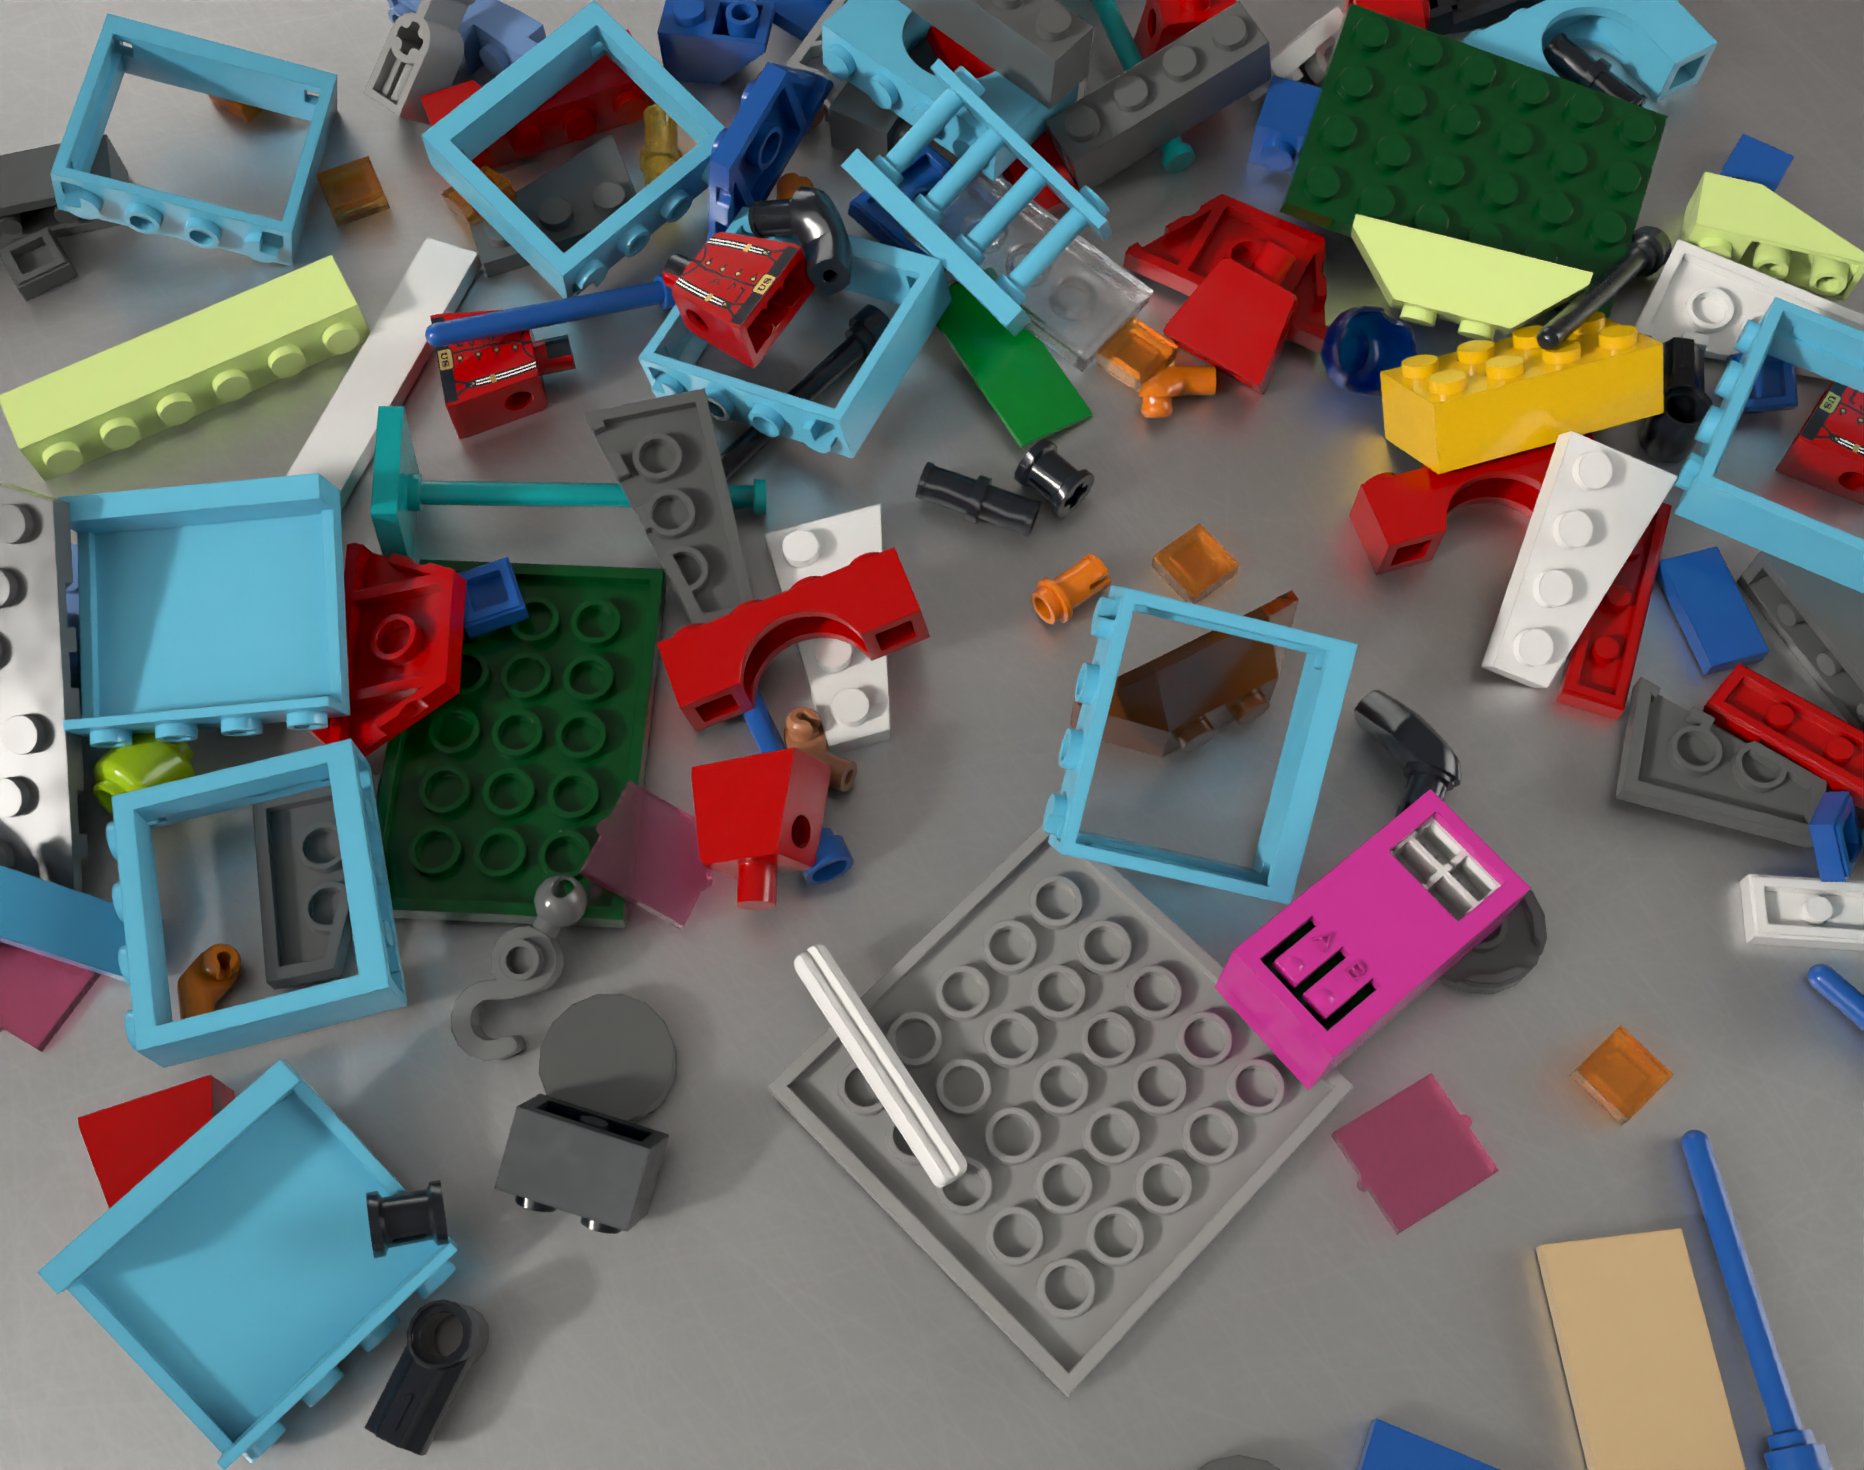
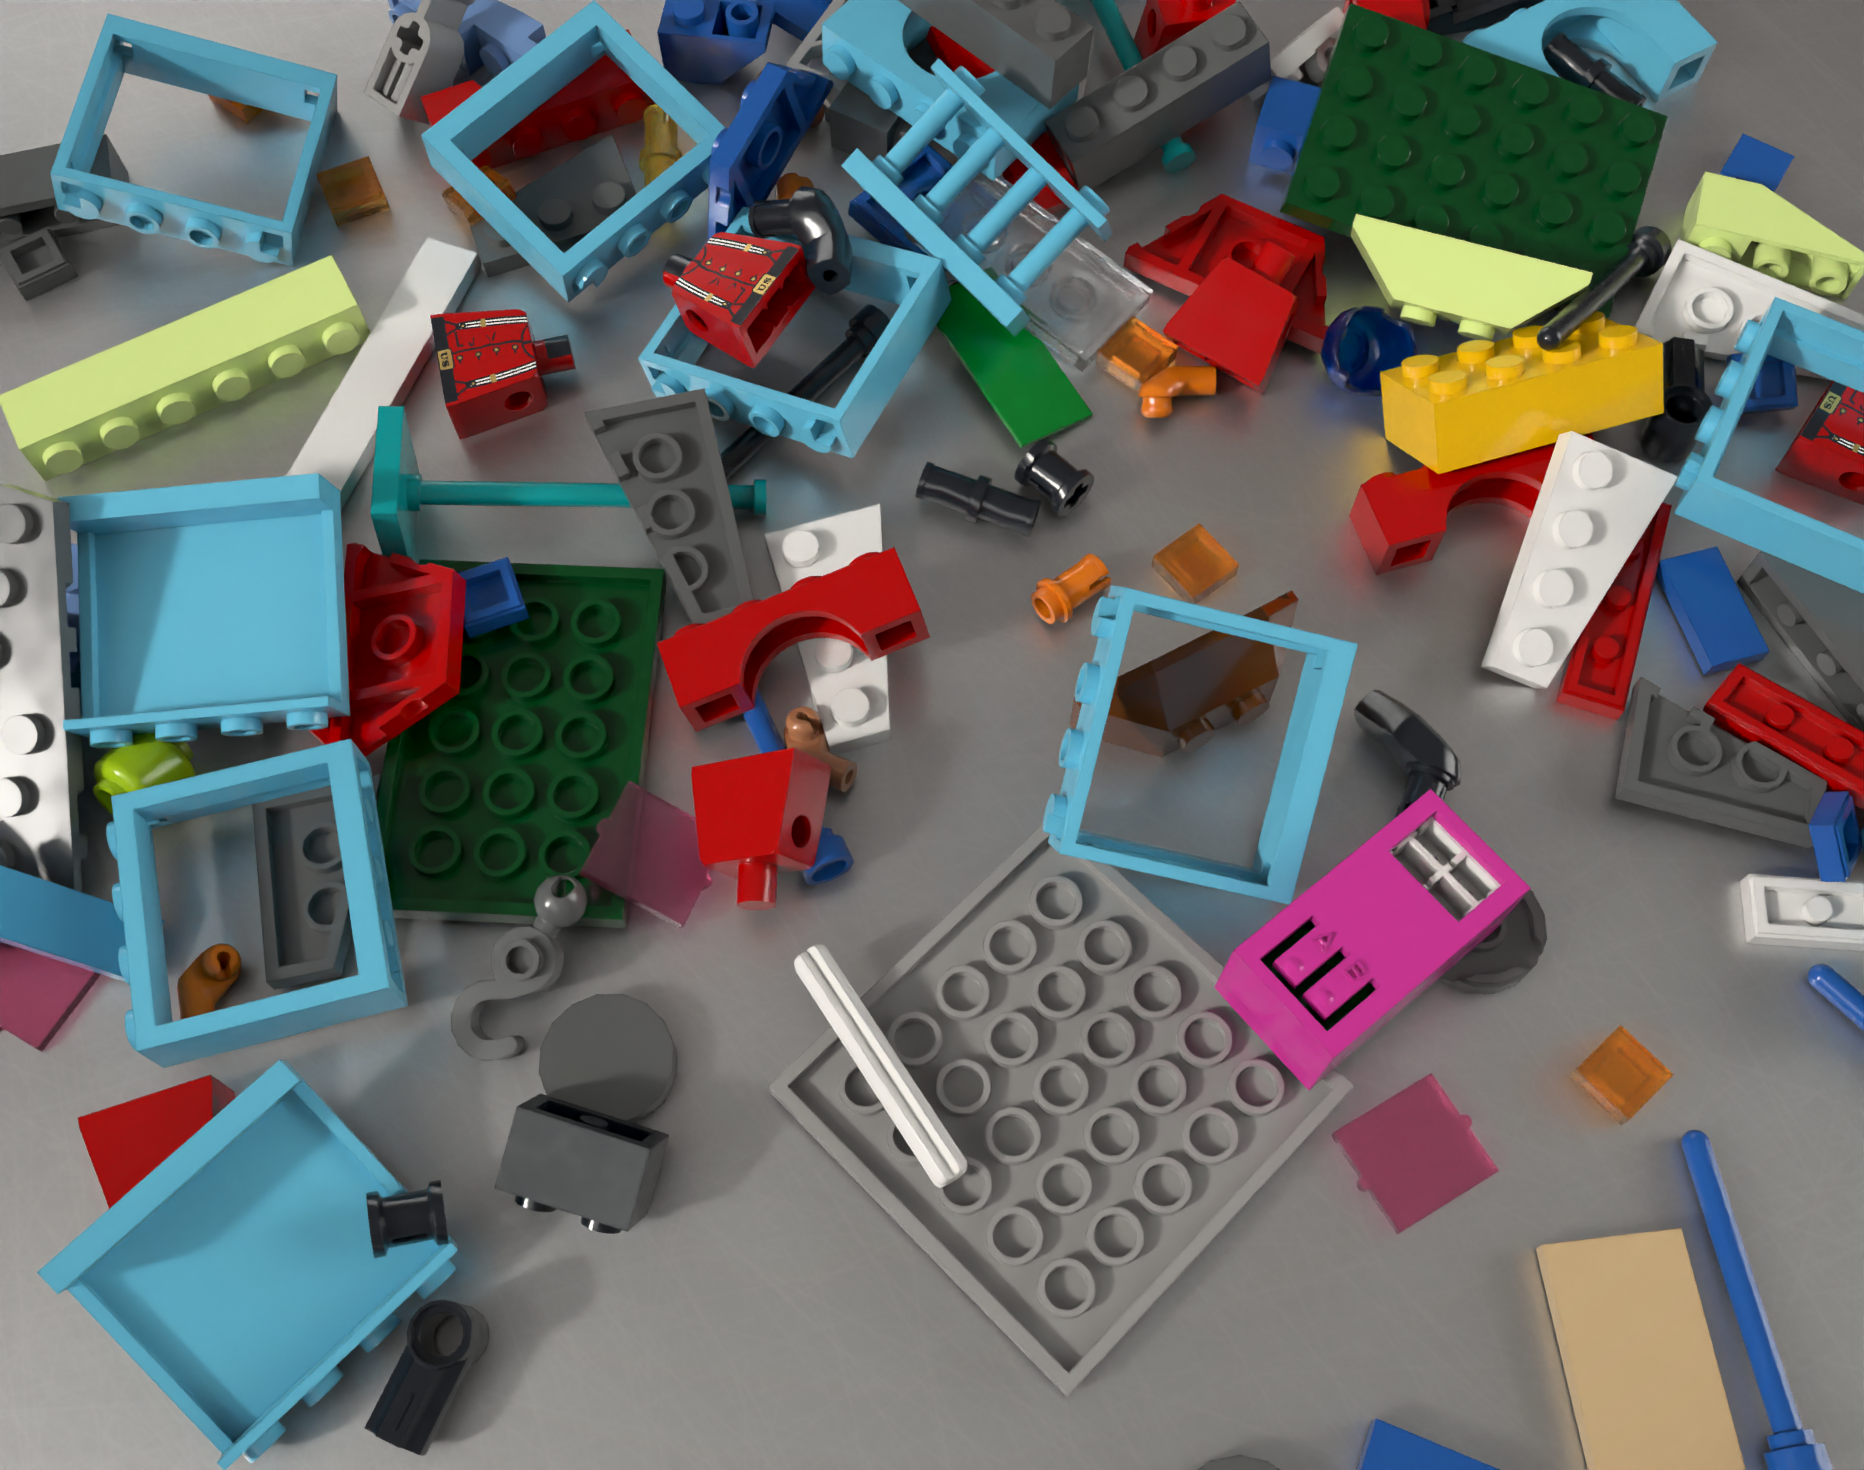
blue piece [425,274,676,347] -> none

